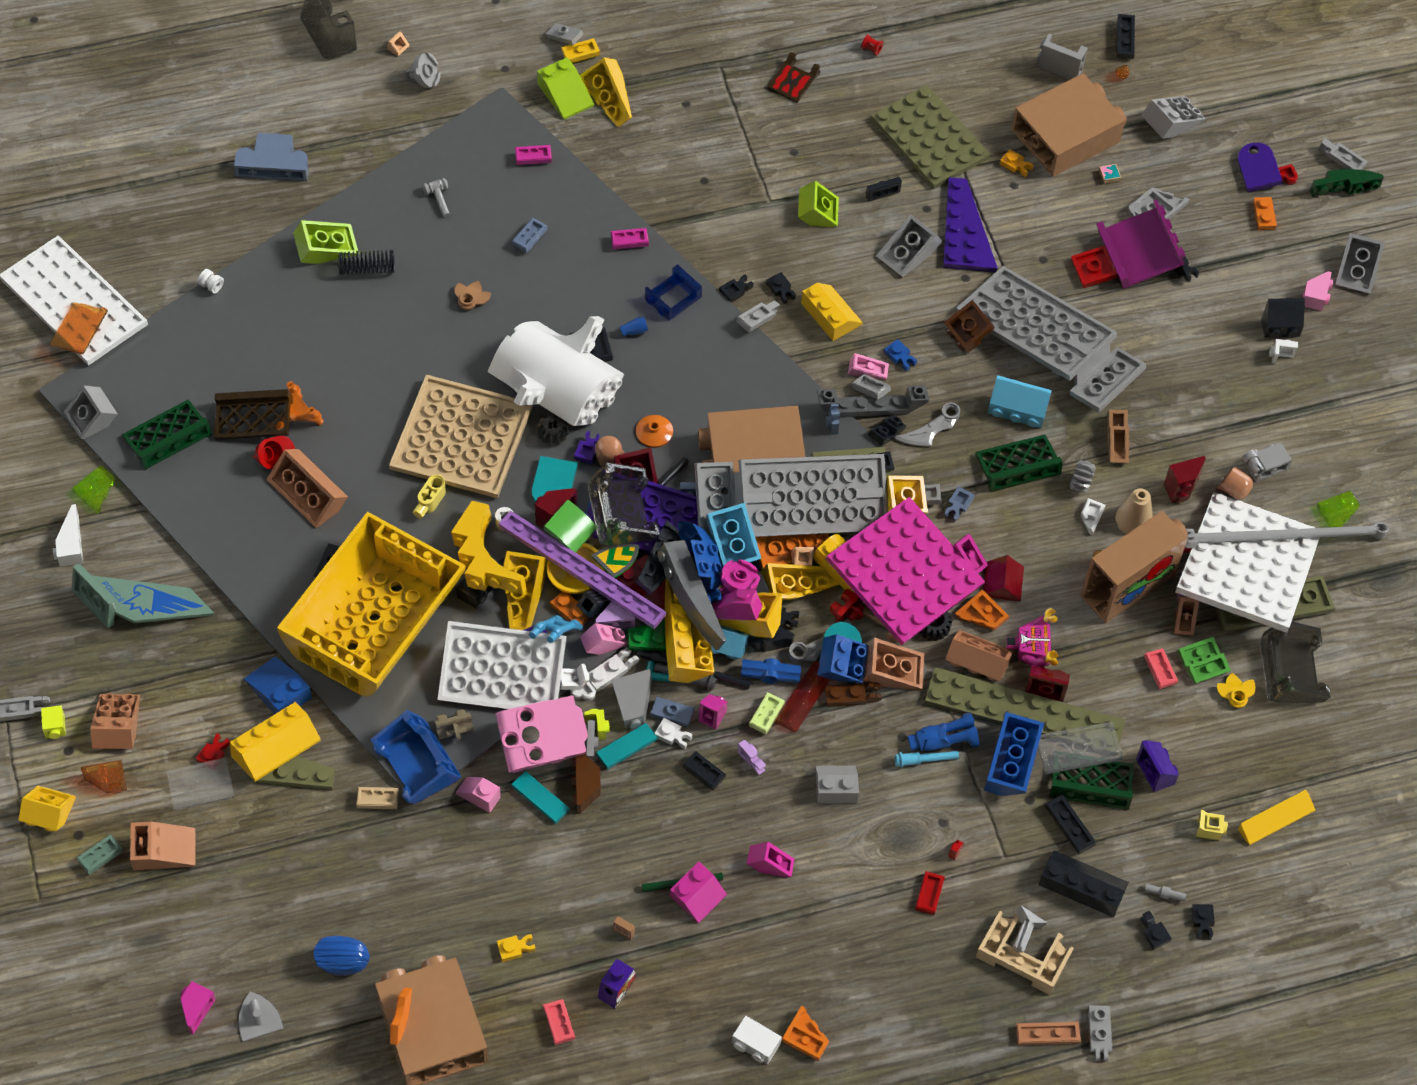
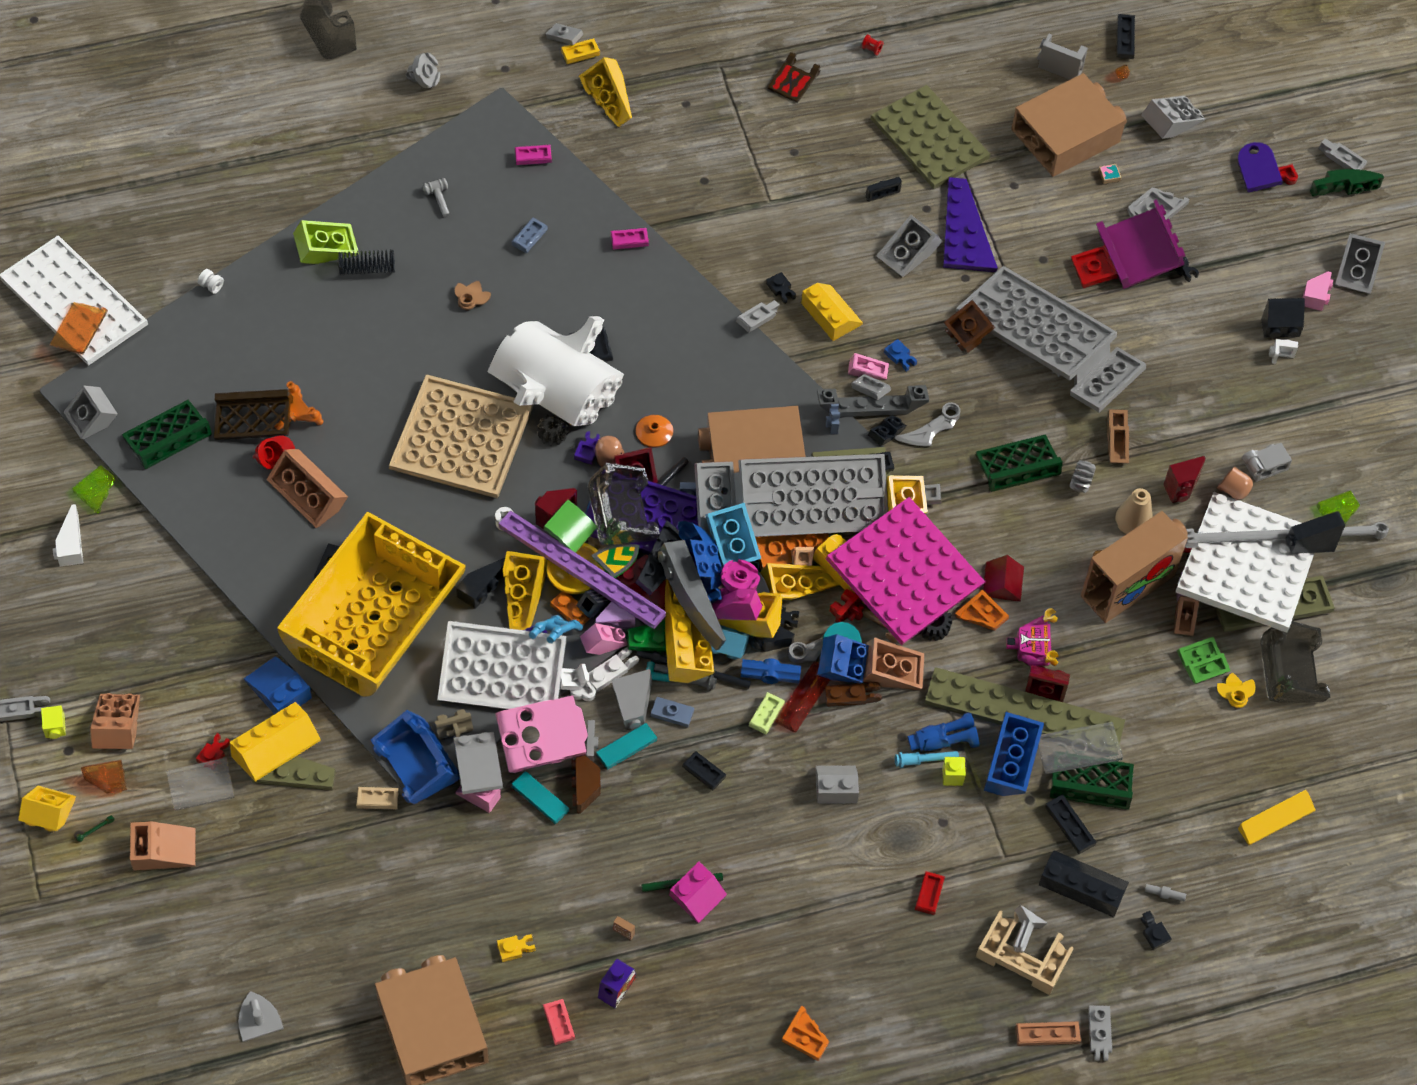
sand green piece [72,563,214,628] -> none
sand green plate [77,834,123,875] -> none
dark pink slope [180,981,216,1035] -> none
sand blue brick [234,133,309,181] -> none
blue hair [314,936,370,976] -> none
light nougat slope [387,31,410,56] -> none
orange tile [390,987,412,1045] -> none
light yellow piece [413,475,446,519] -> none
yellow arch [451,501,526,594] -> none
teal tile [532,456,578,503] -> none
lime slope [537,57,594,120] -> none
neon yellow bracket [584,709,610,740] -> none
blue cone [620,316,648,337] -> none
clear blue panel [645,264,702,321] -> none
white plate [654,718,692,749] -> none
dark pink slope [699,694,728,729] -> none
black plate [719,274,754,303] -> none
white brick [732,1016,782,1065] -> none
lavender plate [738,739,766,775] -> none
dark pink slope [747,842,795,878] -> none
lime slope [798,180,839,227] -> none
sand blue plate [945,486,975,522] -> none
nougat slope [945,630,1014,681] -> none
red tile [948,840,964,860] -> none
dark pink slope [954,533,988,573] -> none
medium azure slope [987,375,1052,428] -> none
light orange plate [1000,149,1034,177] -> none
white tile [1081,498,1106,536] -> none
dark purple slope [1136,740,1179,792] -> none
coral plate [1144,648,1178,689] -> none
black plate [1191,904,1215,940] -> none
light yellow window [1196,809,1228,841] -> none
orange plate [1253,197,1277,230] -> none
none -> dark green hinge [76,815,115,842]
none -> light grey slope [454,732,503,794]
none -> neon yellow brick [942,757,966,786]
none -> black slope [1286,511,1345,554]

